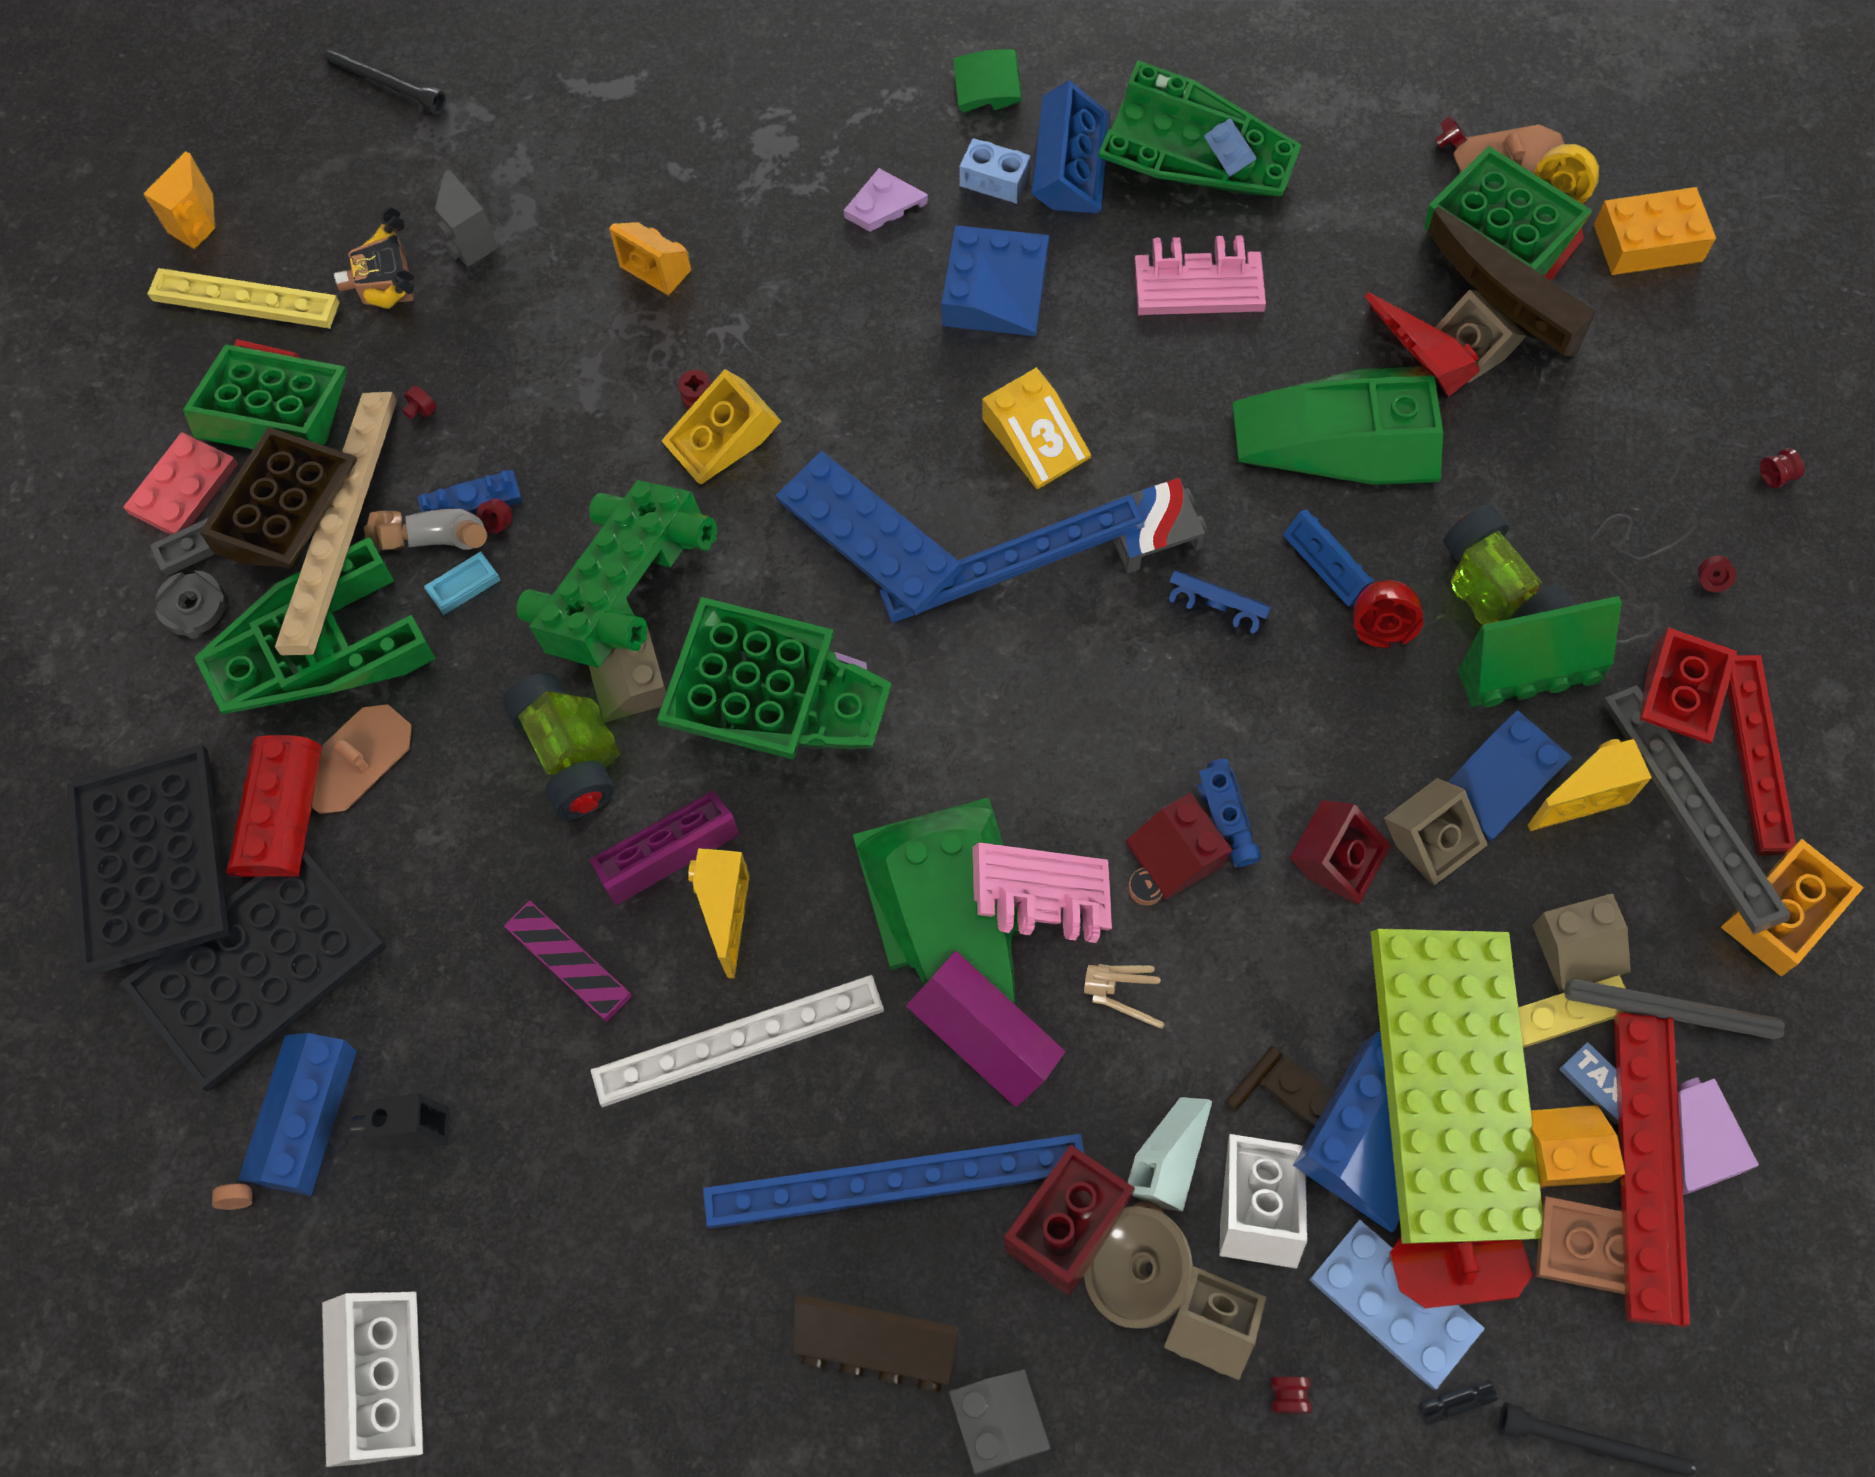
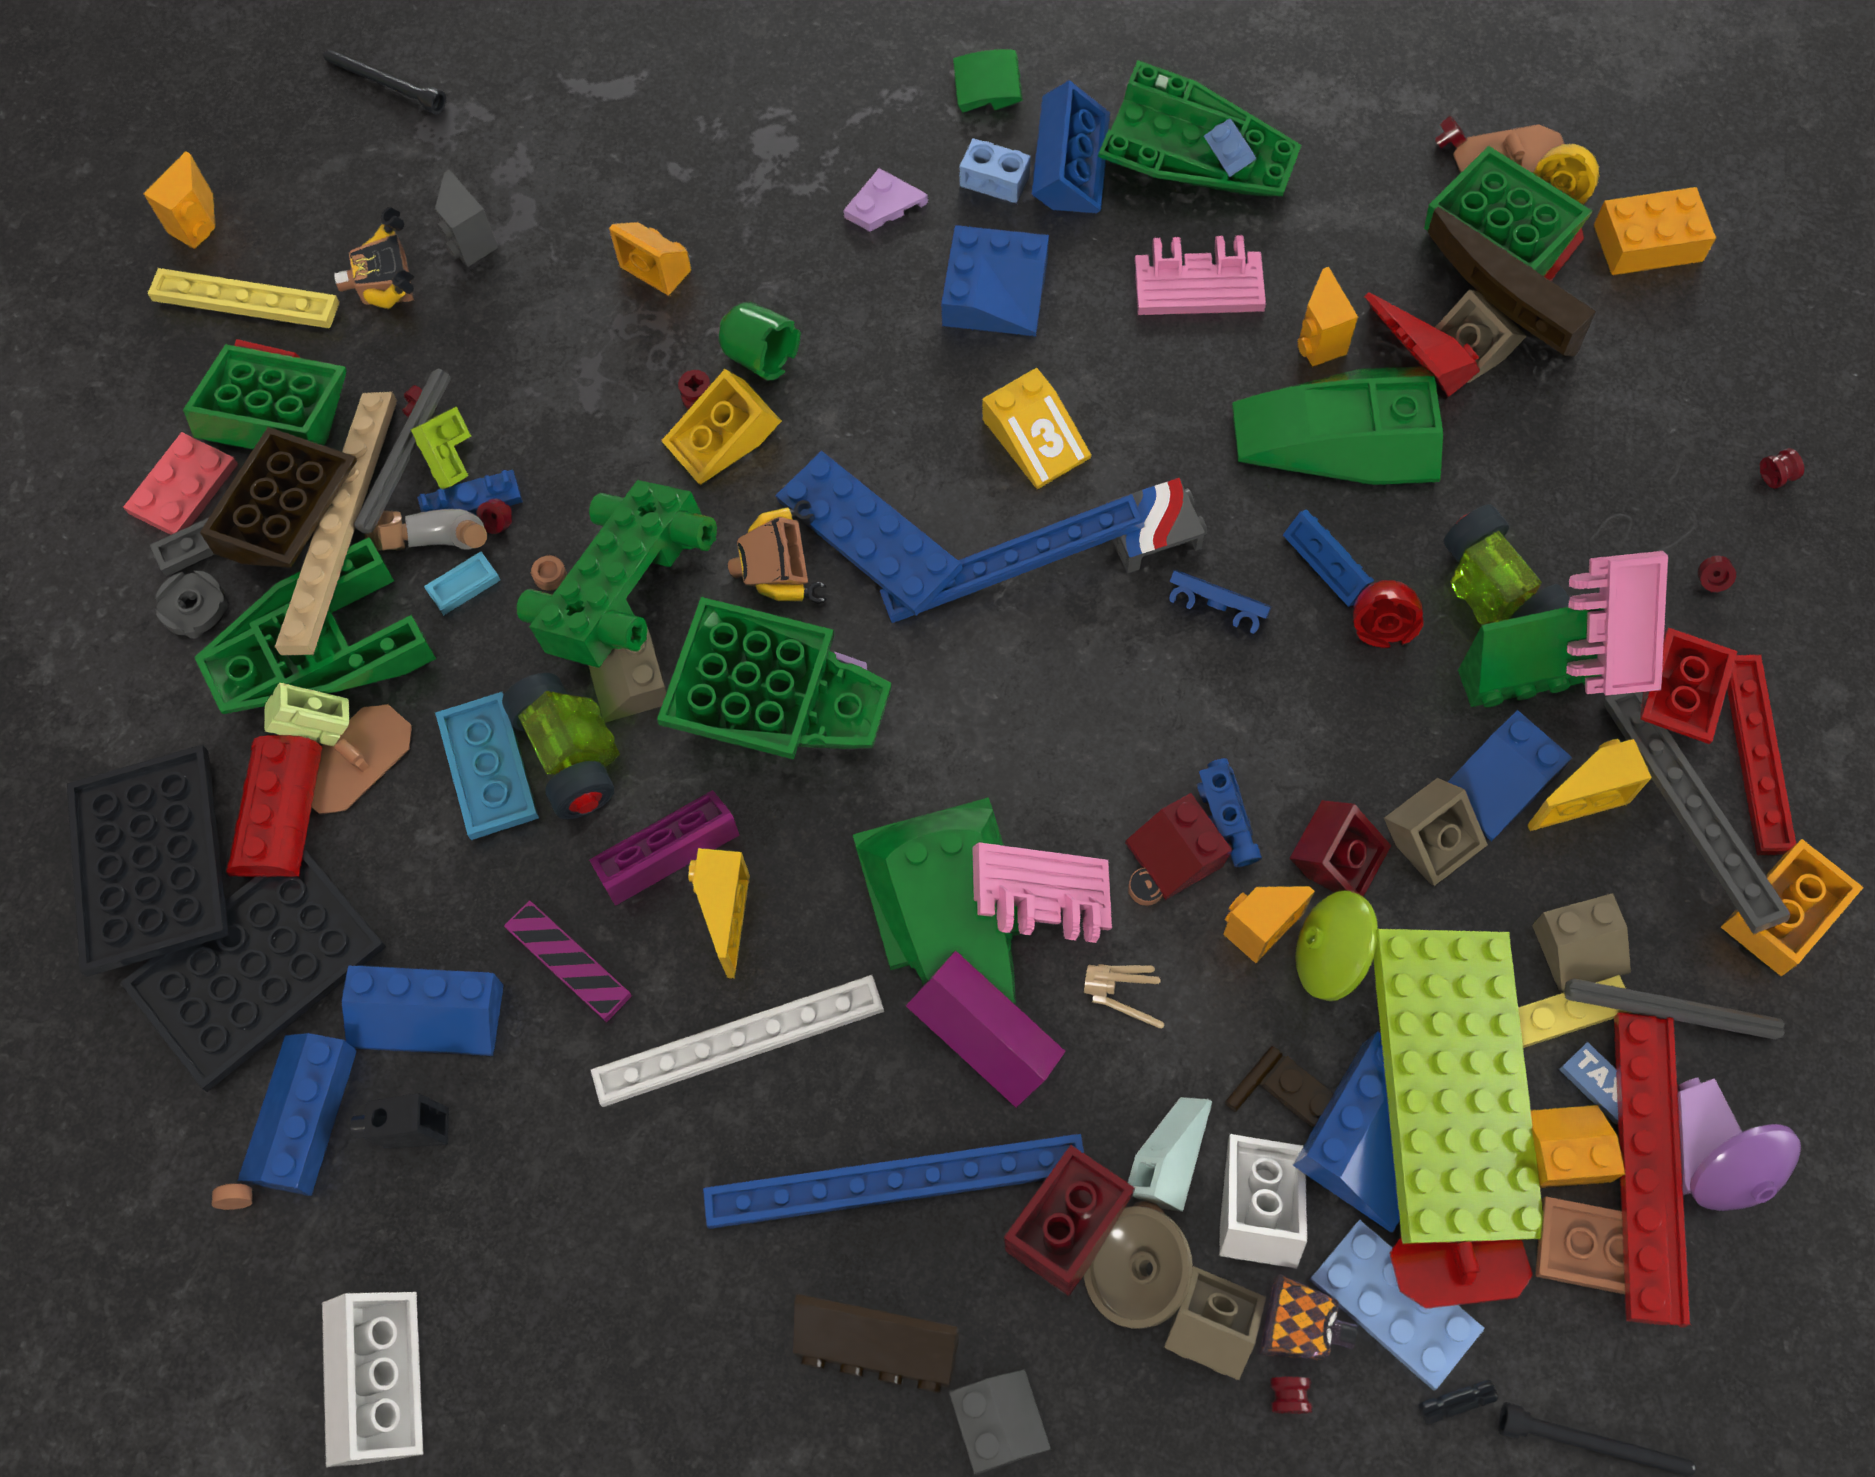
none -> yellowish green brick [264,682,349,746]
none -> blue slope [342,965,504,1056]
none -> dark grey axle [354,369,450,534]
none -> lime plate [411,407,471,489]
none -> dark azure plate [435,692,539,840]
none -> nougat tile [531,555,567,590]
none -> green cylinder [719,302,801,380]
none -> nougat torso [728,500,827,604]
none -> light orange slope [1223,886,1315,963]
none -> torso [1259,1274,1358,1360]
none -> lime dish [1295,891,1378,1001]
none -> light orange slope [1297,267,1358,367]
none -> bright pink hinge [1567,551,1668,696]
none -> medium lavender dish [1690,1124,1801,1211]

